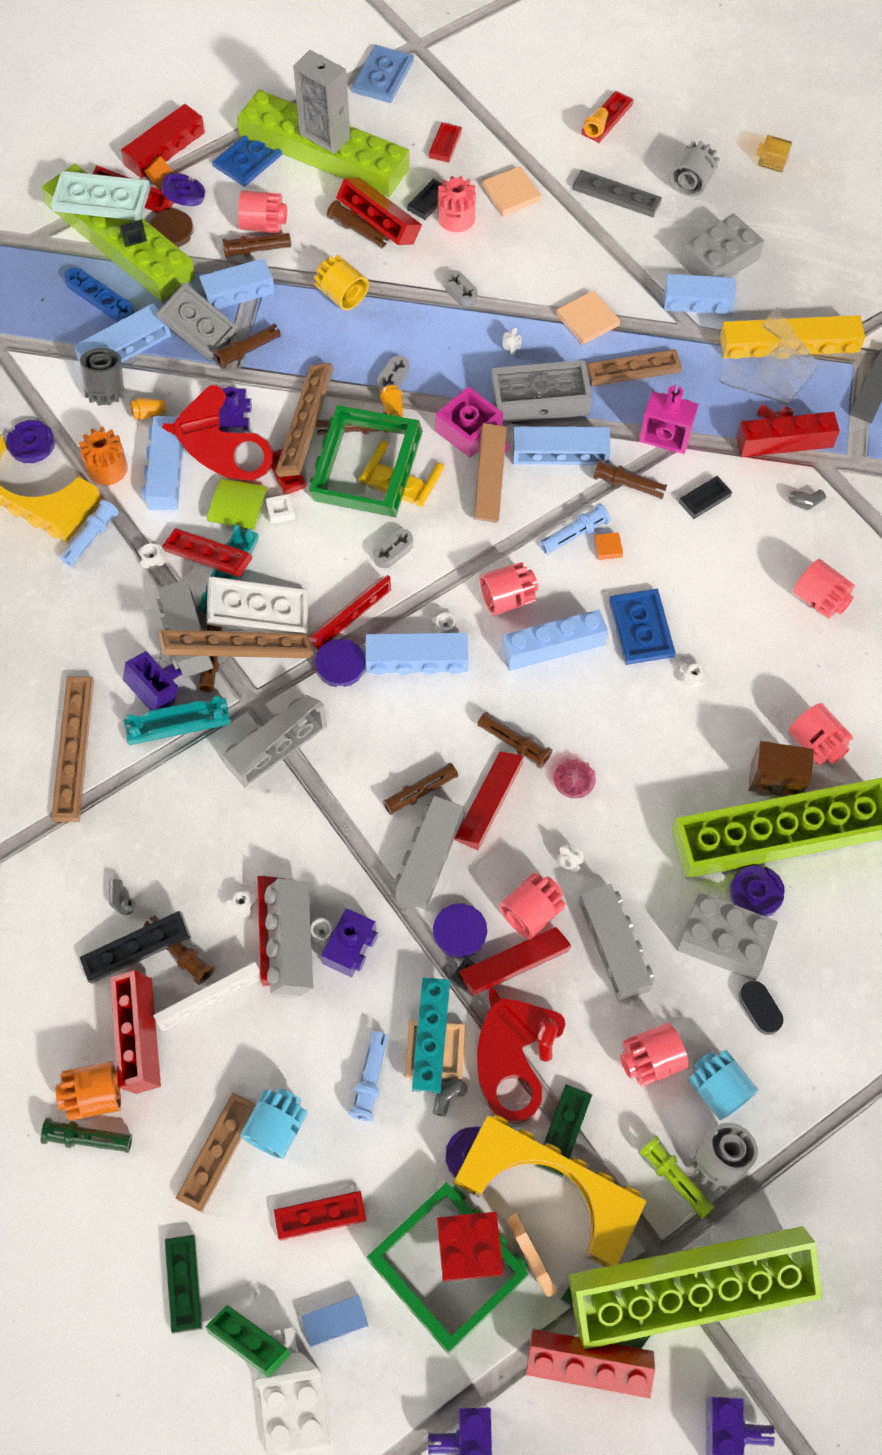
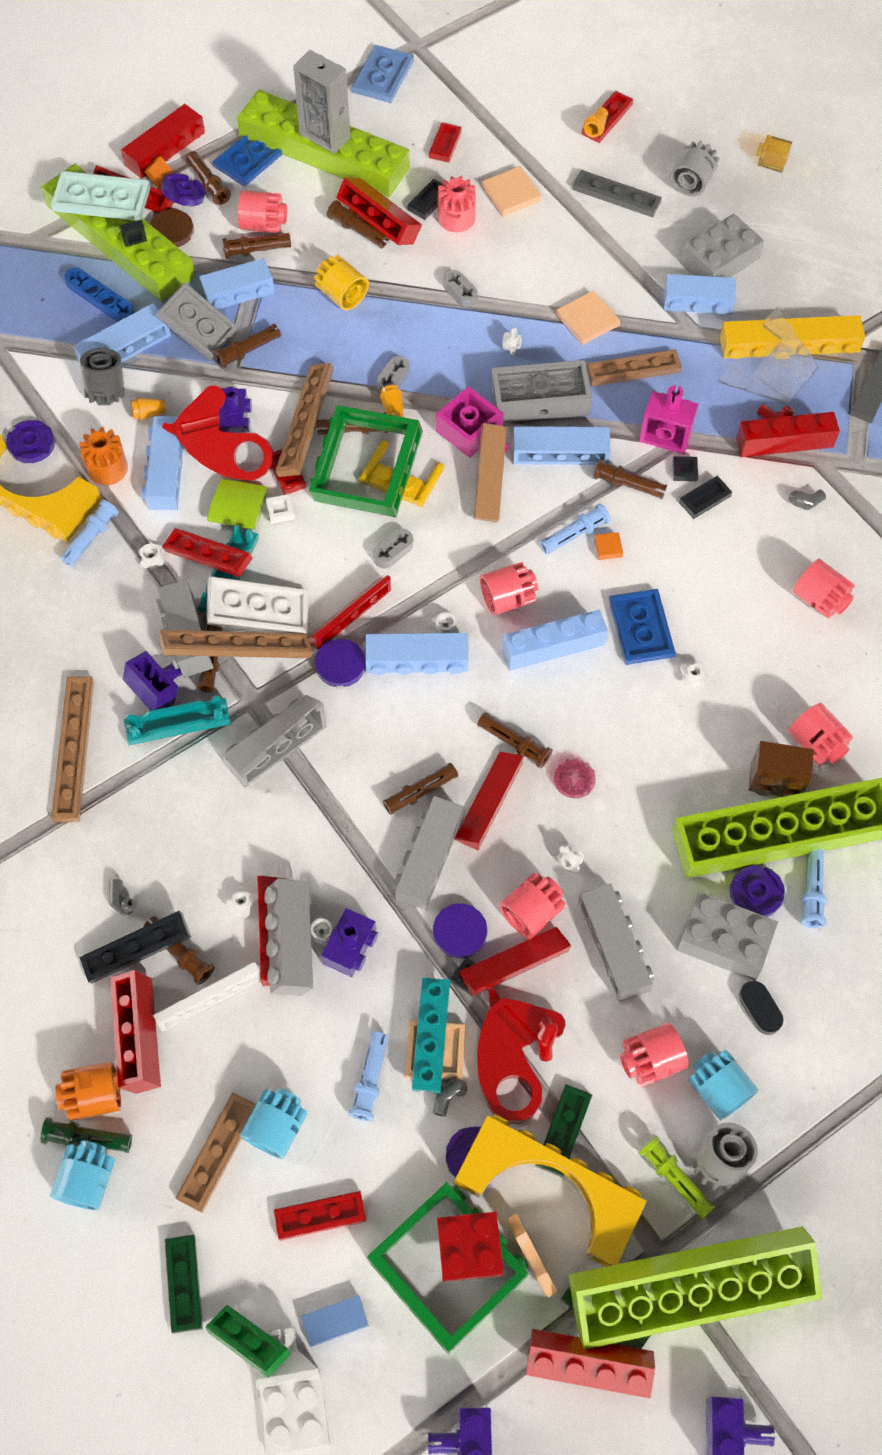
none -> medium azure gear [49,1141,115,1211]
none -> reddish brown pin [186,151,231,205]
none -> black tile [672,456,698,481]
none -> light blue pin [801,849,827,928]

